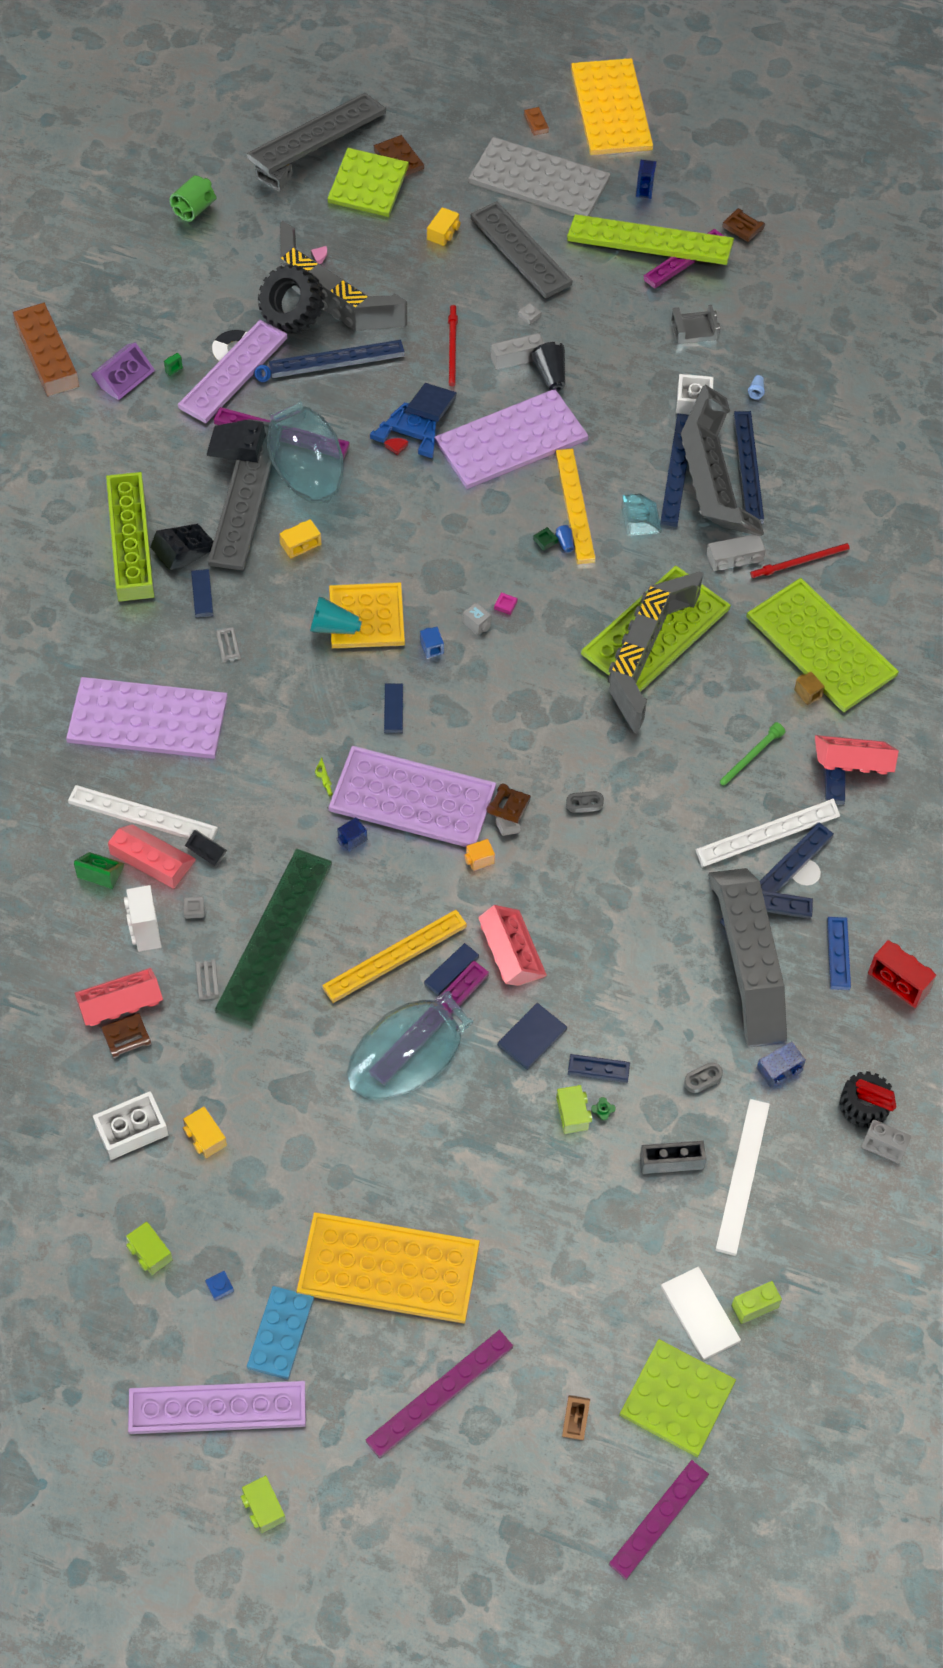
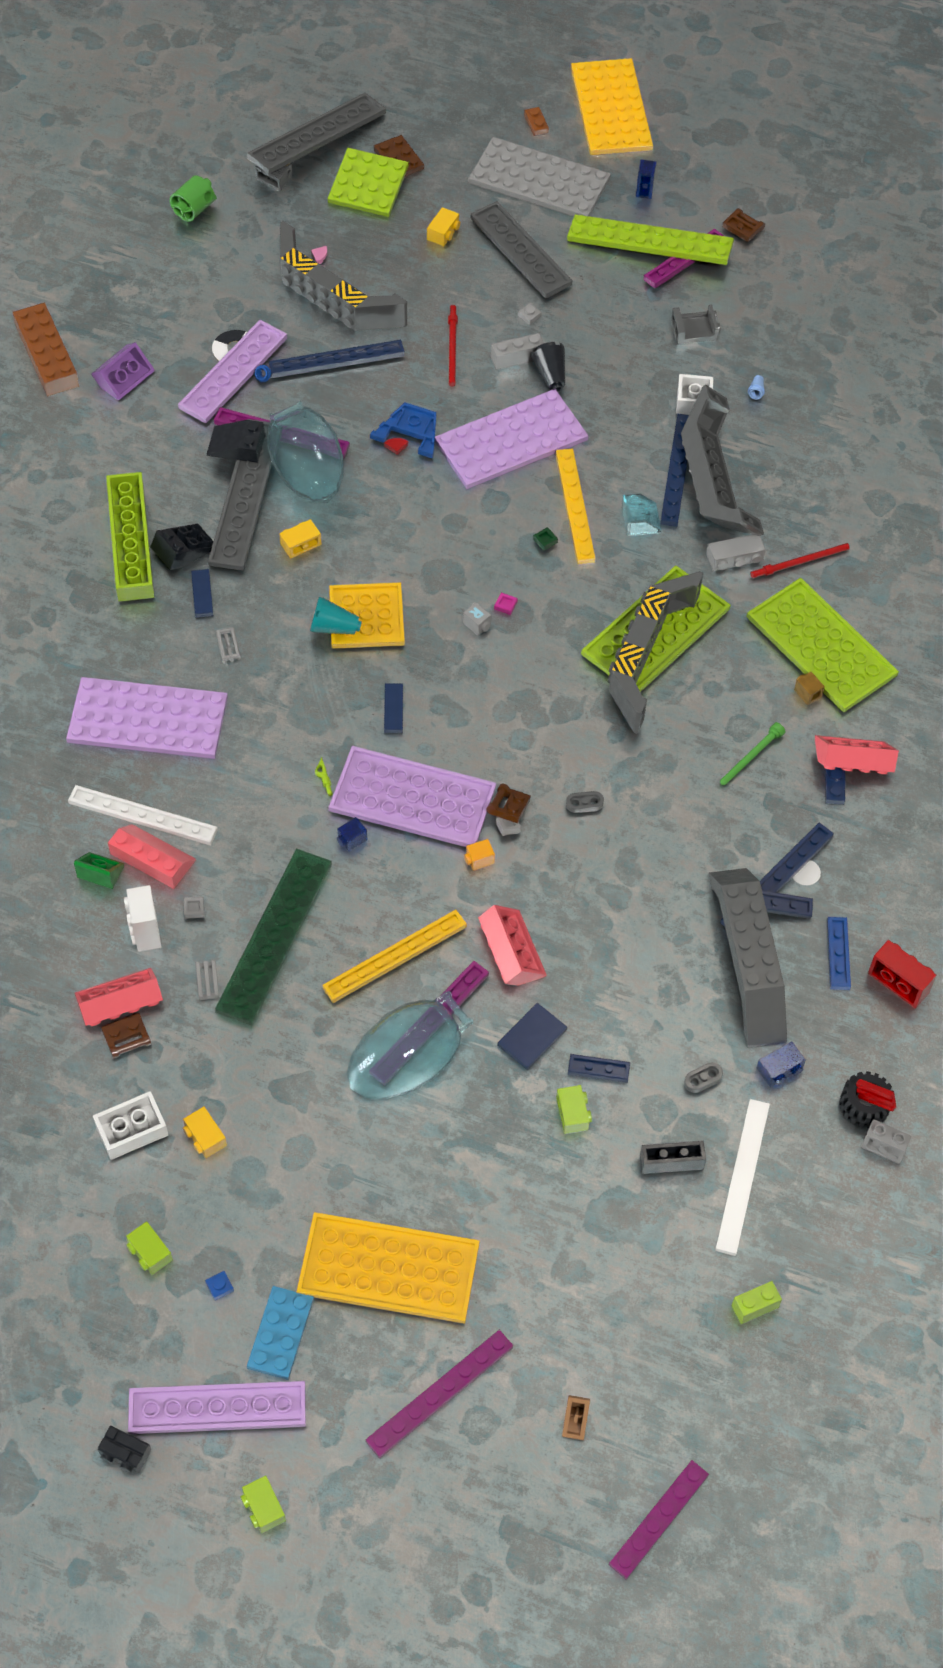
green plate [164,353,183,376] -> none
black plate [185,830,227,867] -> none
black tyre [258,264,325,333] -> none
dark blue tile [406,383,457,422] -> none
blue brick [420,627,444,658] -> none
dark blue tile [424,943,479,996] -> none
blue cone [555,525,574,553] -> none
green plate [591,1097,616,1120] -> none
lime plate [619,1339,736,1458] -> none
white tile [661,1266,741,1361] -> none
white tile [695,799,840,867] -> none
dark blue plate [733,411,764,524] -> none
none -> black brick [97,1426,151,1473]

